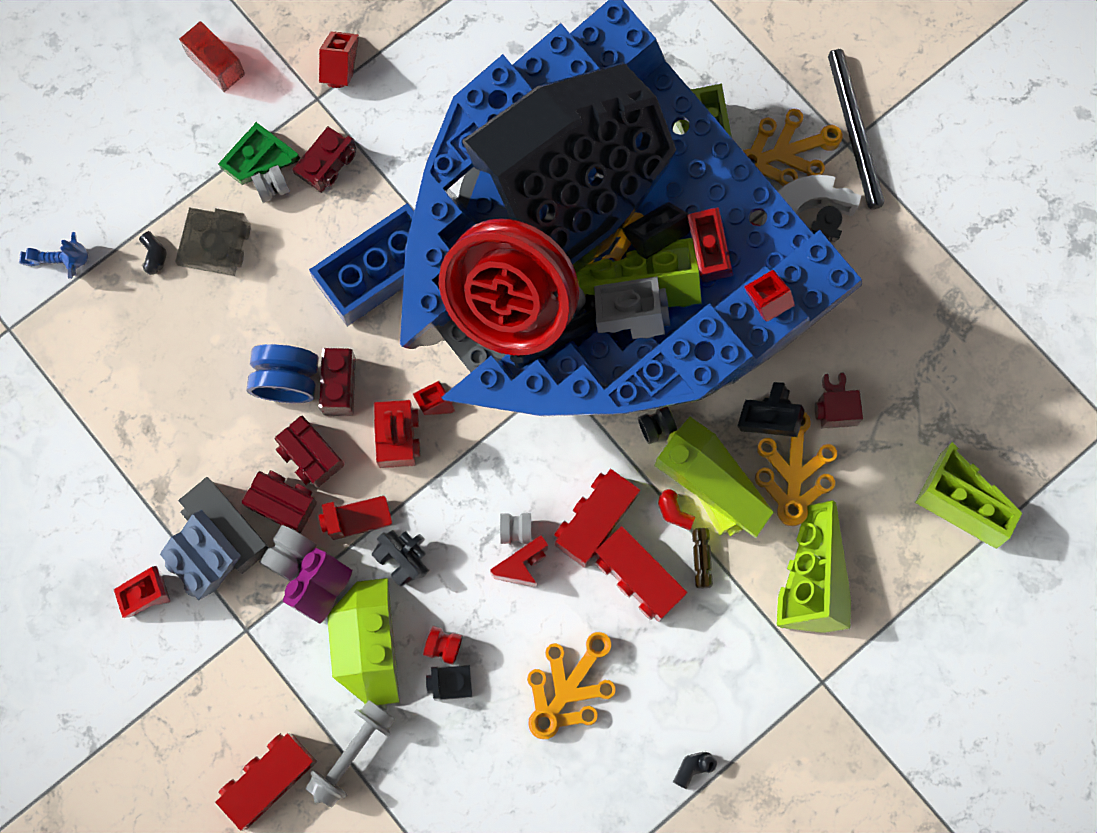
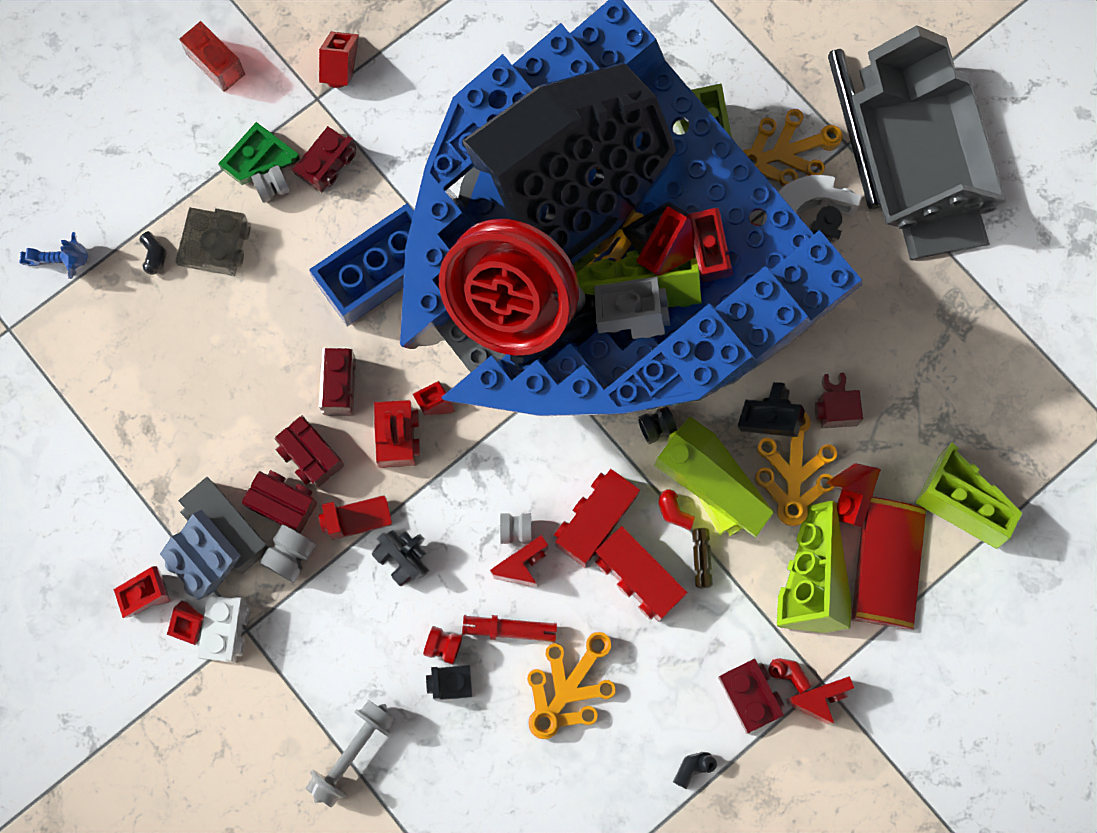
red brick [215,733,318,831] -> none
blue wheel [246,344,319,403] -> none
magenta brick [282,548,353,624] -> none
lime wedge [327,578,400,705] -> none
red slope [744,270,795,322] -> none
none -> red slope [167,600,204,645]
none -> white bracket [197,595,250,663]
none -> red pin [462,615,557,643]
none -> red slope [636,206,694,276]
none -> dark red bracket [718,658,785,734]
none -> red arm [768,658,813,694]
none -> red slope [786,676,854,725]
none -> red slope [826,463,881,528]
none -> red slope [851,496,926,630]
none -> dark grey panel [852,25,1006,260]

